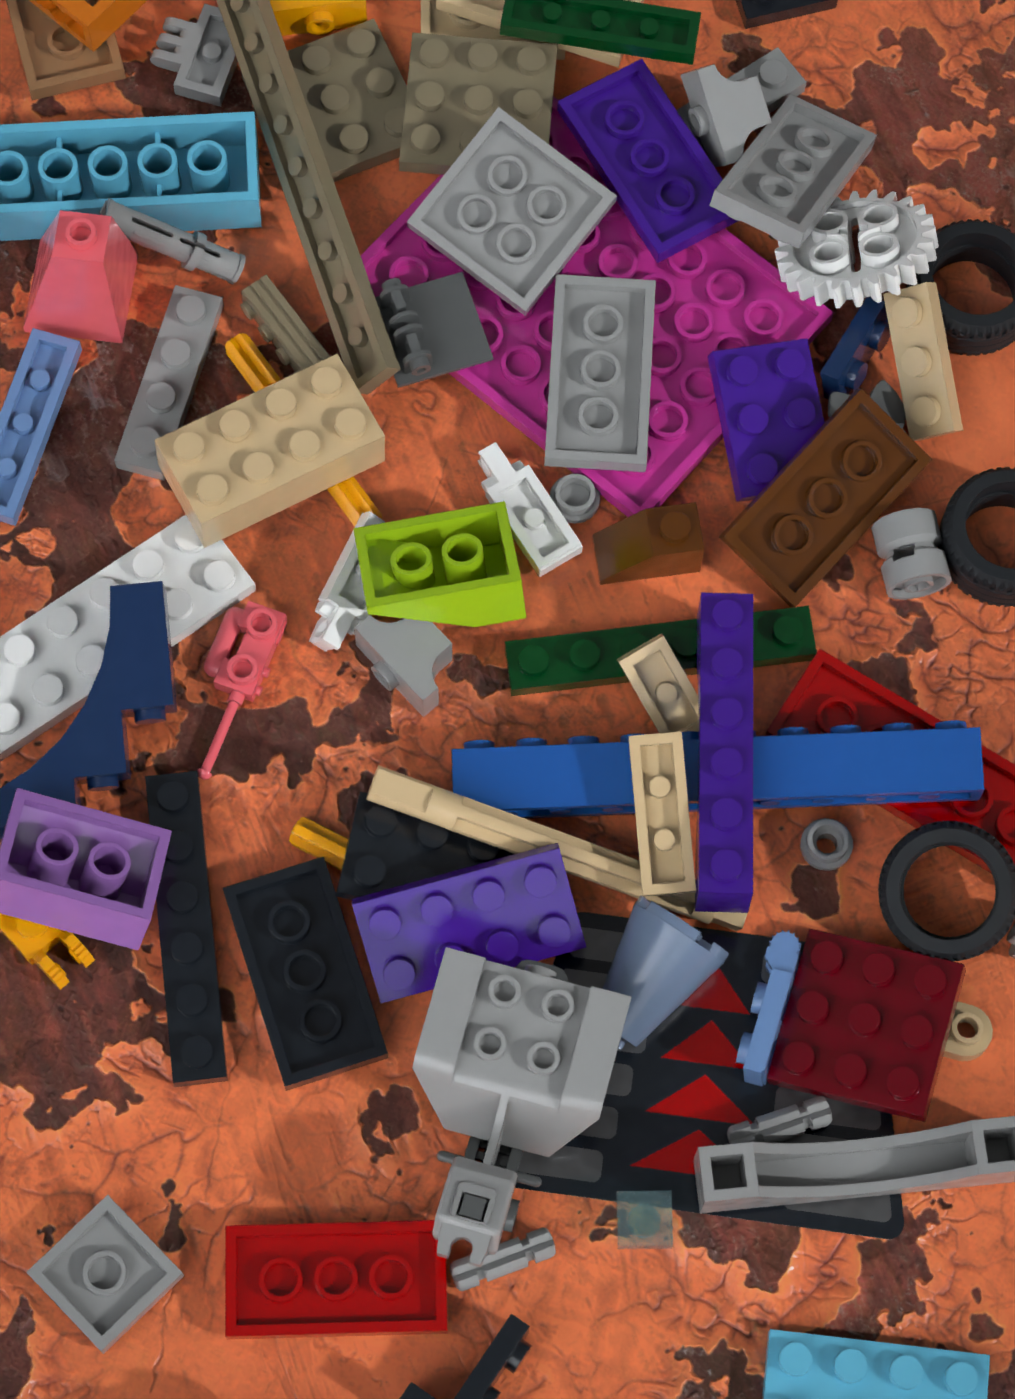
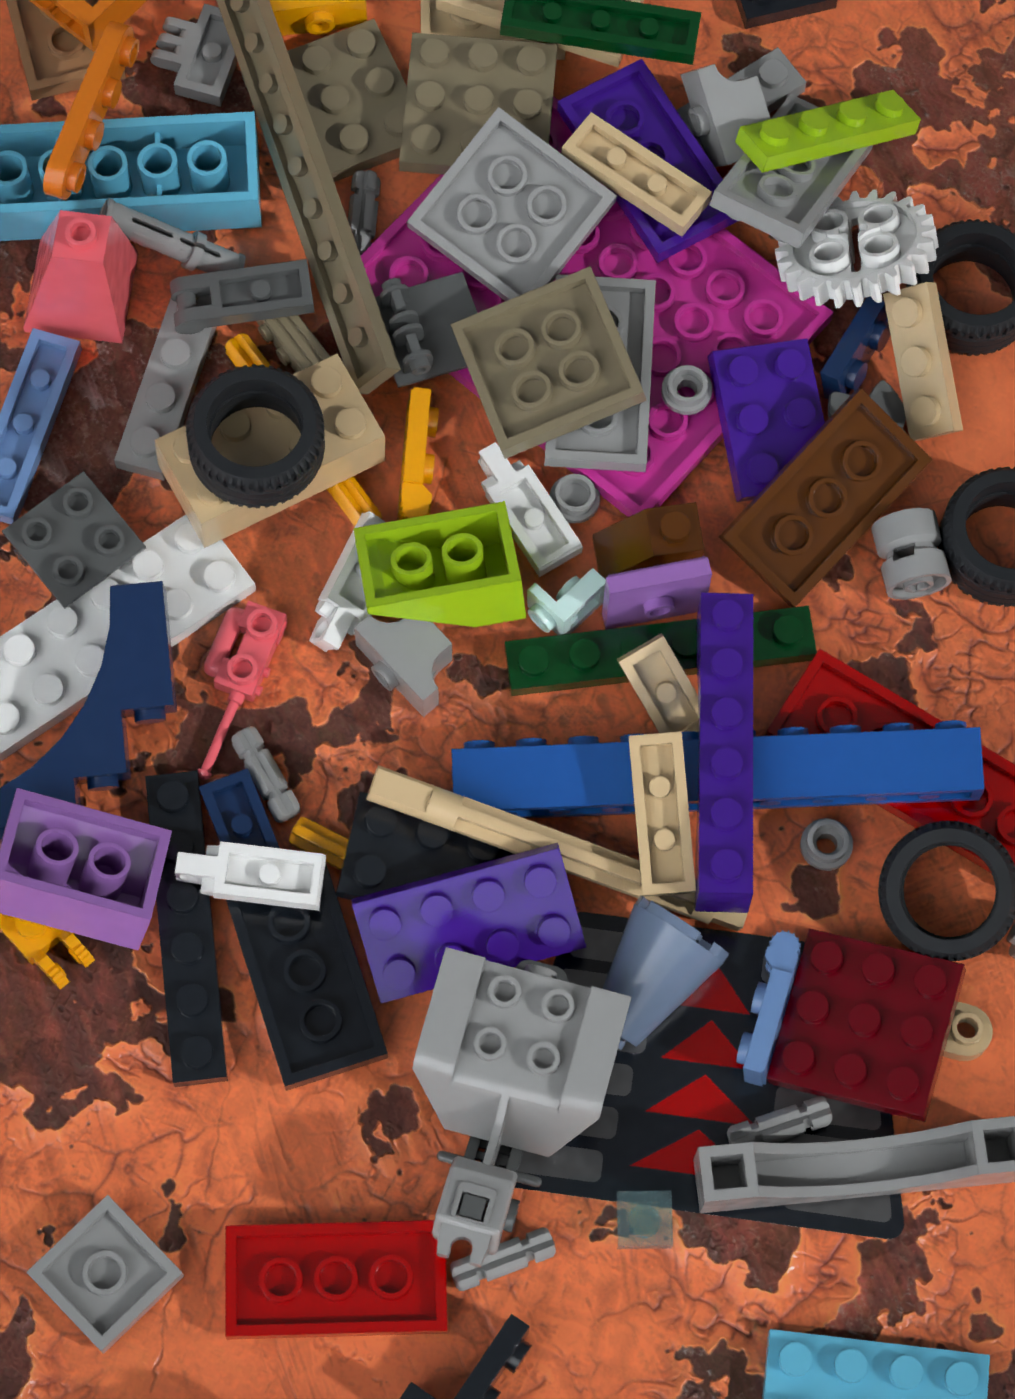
none -> dark grey hinge [2,471,146,609]
none -> orange plate [43,21,139,200]
none -> dark grey plate [170,259,315,334]
none -> white hinge [175,841,326,911]
none -> black tyre [186,364,325,509]
none -> dark blue plate [199,768,279,848]
none -> light grey axle [232,726,300,823]
none -> light grey axle [348,170,381,256]
none -> light orange hinge [397,387,439,520]
none -> dark tan plate [450,266,647,459]
none -> light aqua bracket [527,568,606,635]
none -> tan plate [561,112,712,237]
none -> medium lavender plate [602,556,712,630]
none -> light grey plate [661,365,712,415]
none -> lime plate [735,90,921,173]

